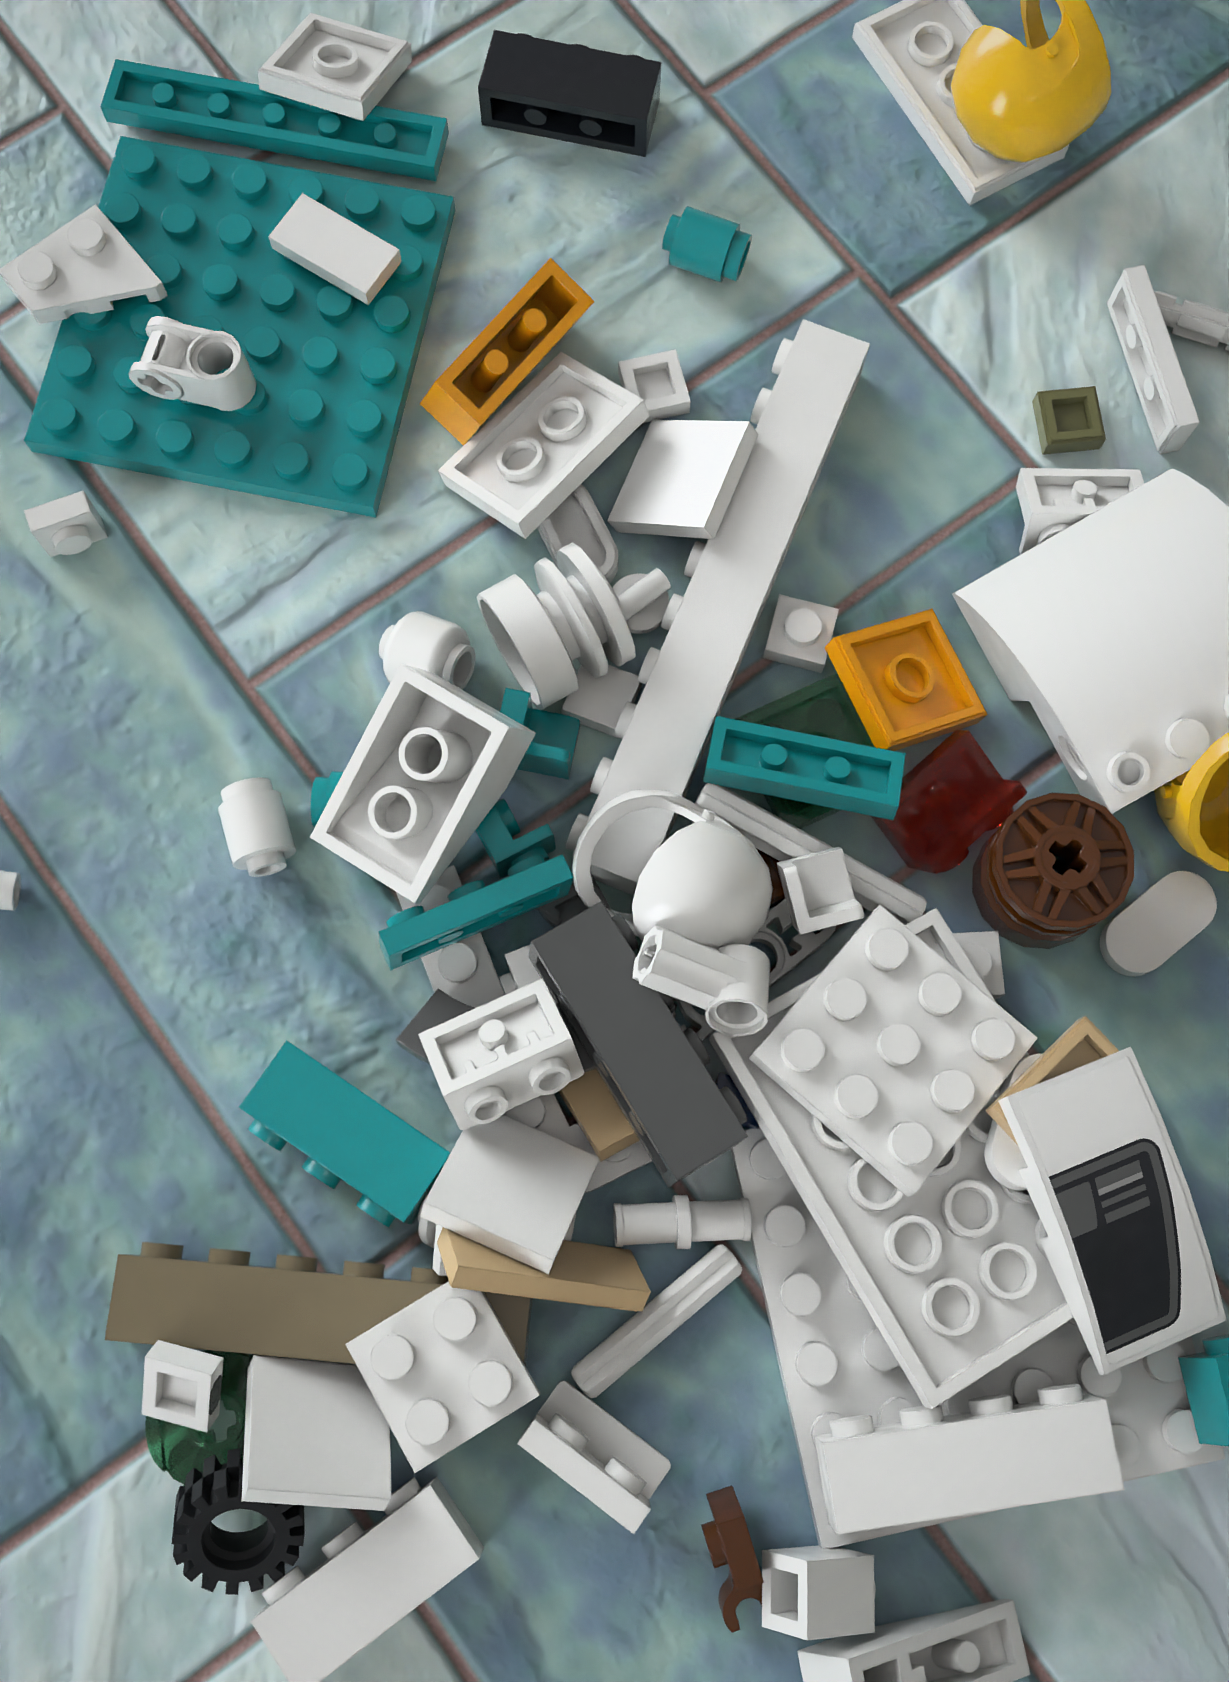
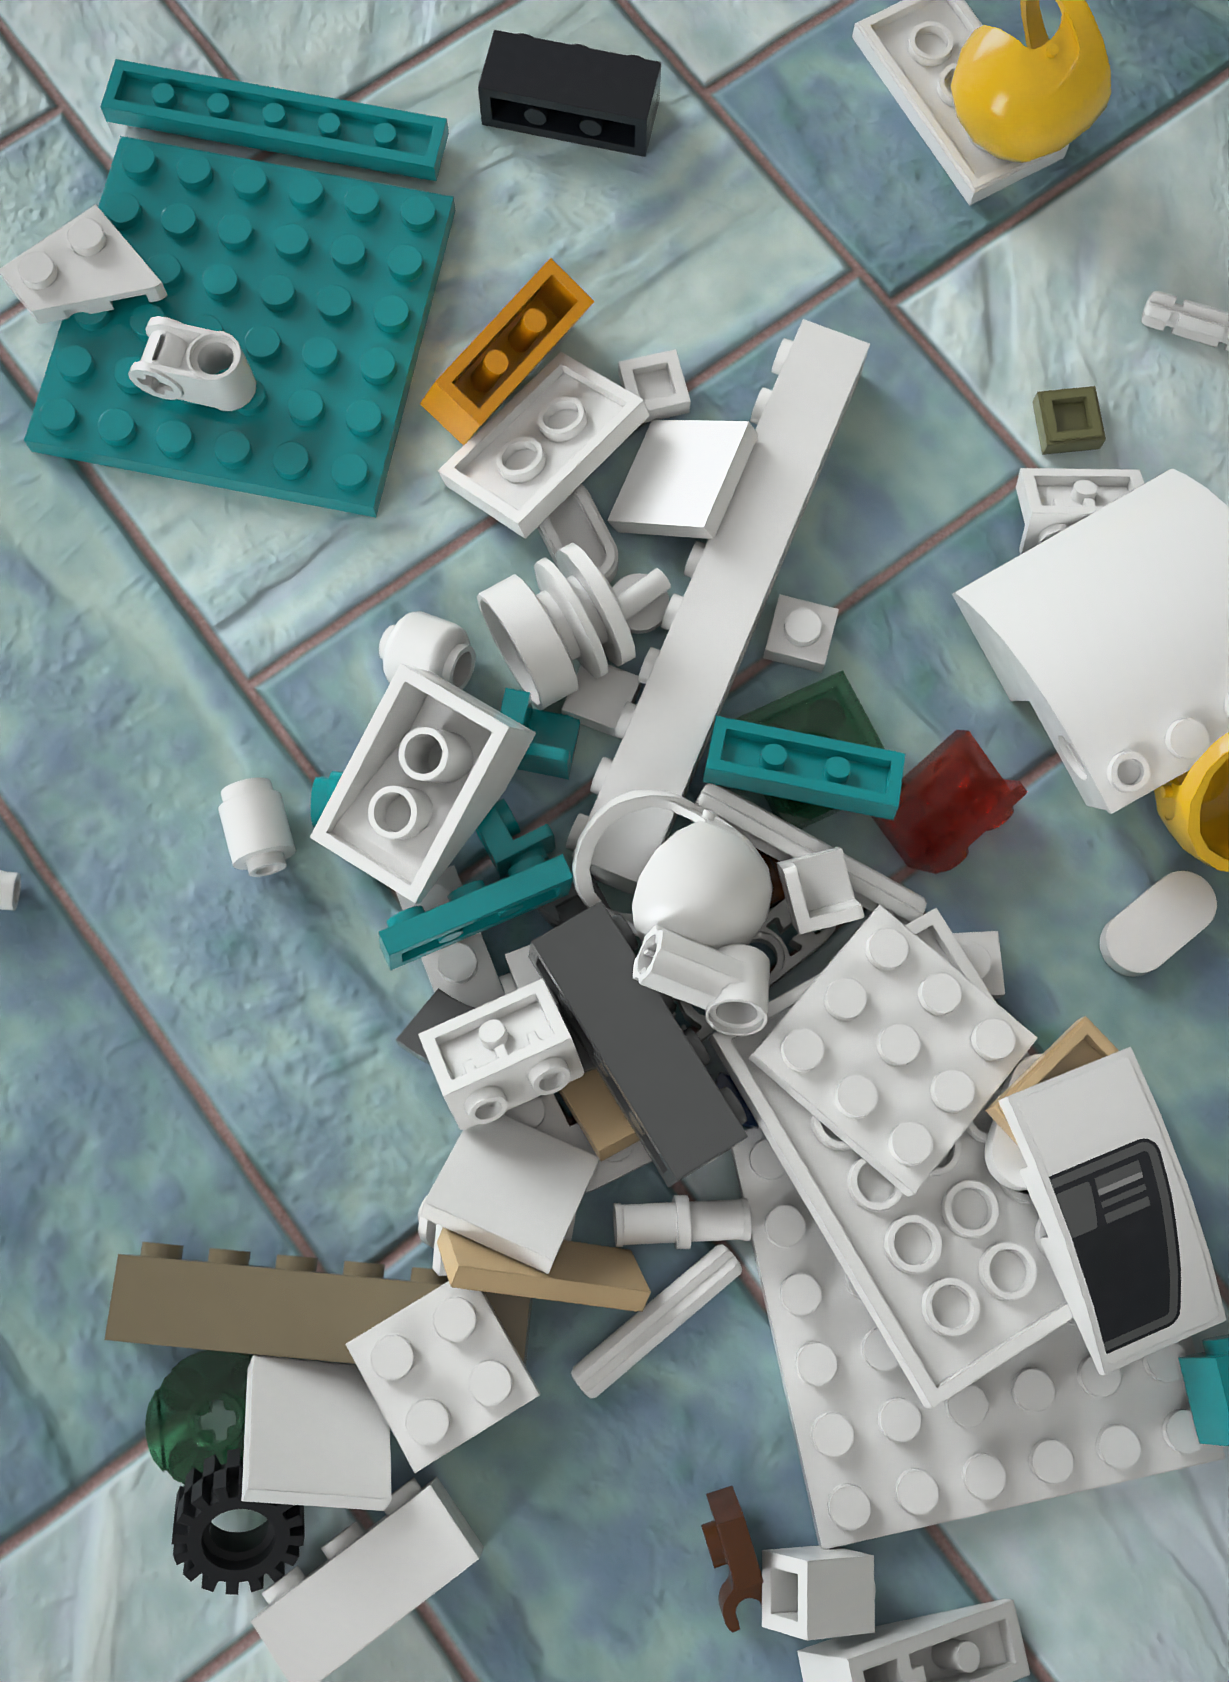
white plate [24,491,108,557] -> none
white plate [142,1340,224,1433] -> none
teal brick [238,1040,450,1227] -> none
white tile [258,13,412,121] -> none
white tile [268,193,402,305] -> none
white bracket [518,1380,671,1534] -> none
teal brick [662,206,752,282] -> none
white brick [814,1384,1125,1535] -> none
light orange tile [825,609,988,751] -> none
reddish brown wheel [972,792,1134,949] -> none
white tile [1107,265,1200,455] -> none

